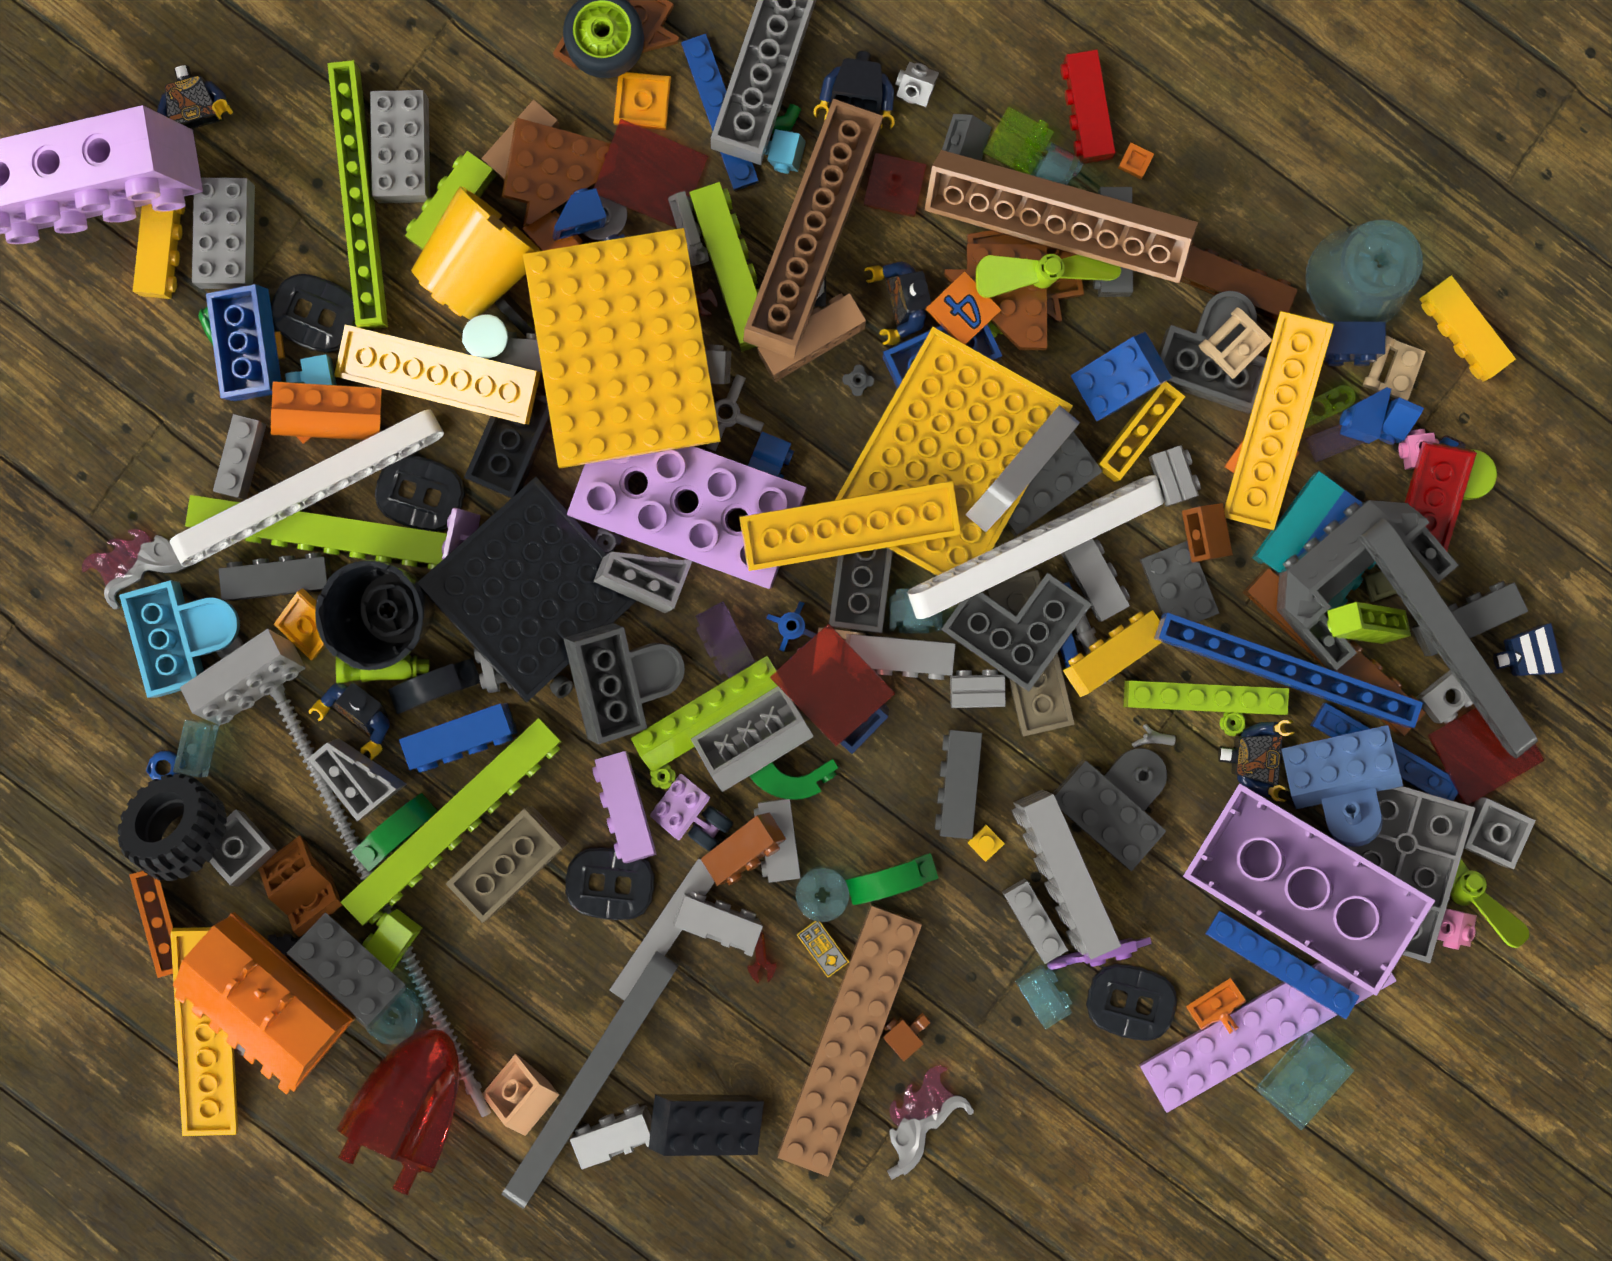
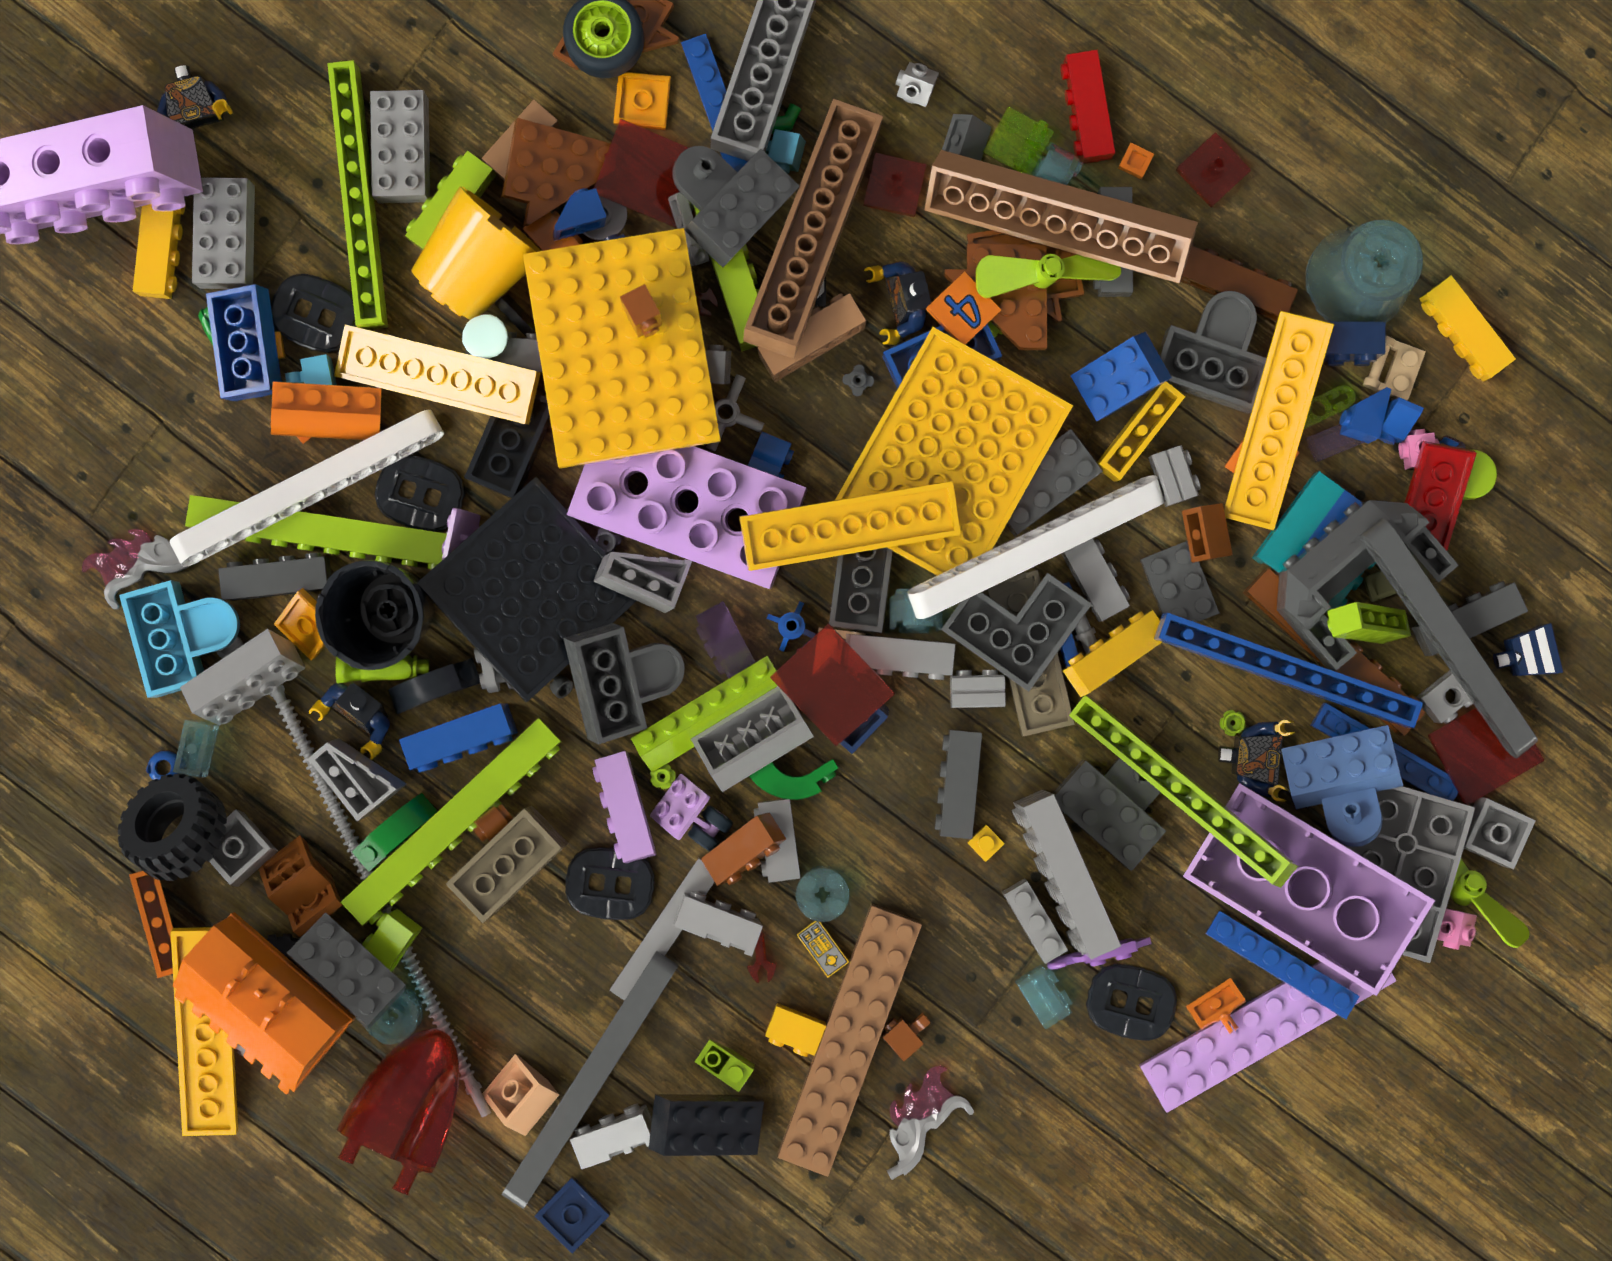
light grey brick [213,414,266,500] -> none
black torso [814,51,895,129] -> none
green arch [845,853,938,905] -> none
light grey beam [966,405,1080,532] -> none
lime brick [1123,681,1289,715] -> none
light grey bar [1132,724,1175,748] -> none
tan plate [1199,307,1272,379] -> none
clear light blue brick [1255,1031,1354,1130] -> none
none -> dark orange brick [473,804,513,842]
none -> dark blue plate [534,1176,610,1253]
none -> dark orange brick [620,284,662,337]
none -> dark grey brick [673,146,800,267]
none -> lime slope [695,1039,754,1092]
none -> yellow brick [765,1003,826,1057]
none -> lime brick [1069,695,1298,888]
none -> clear red tile [1176,132,1251,208]

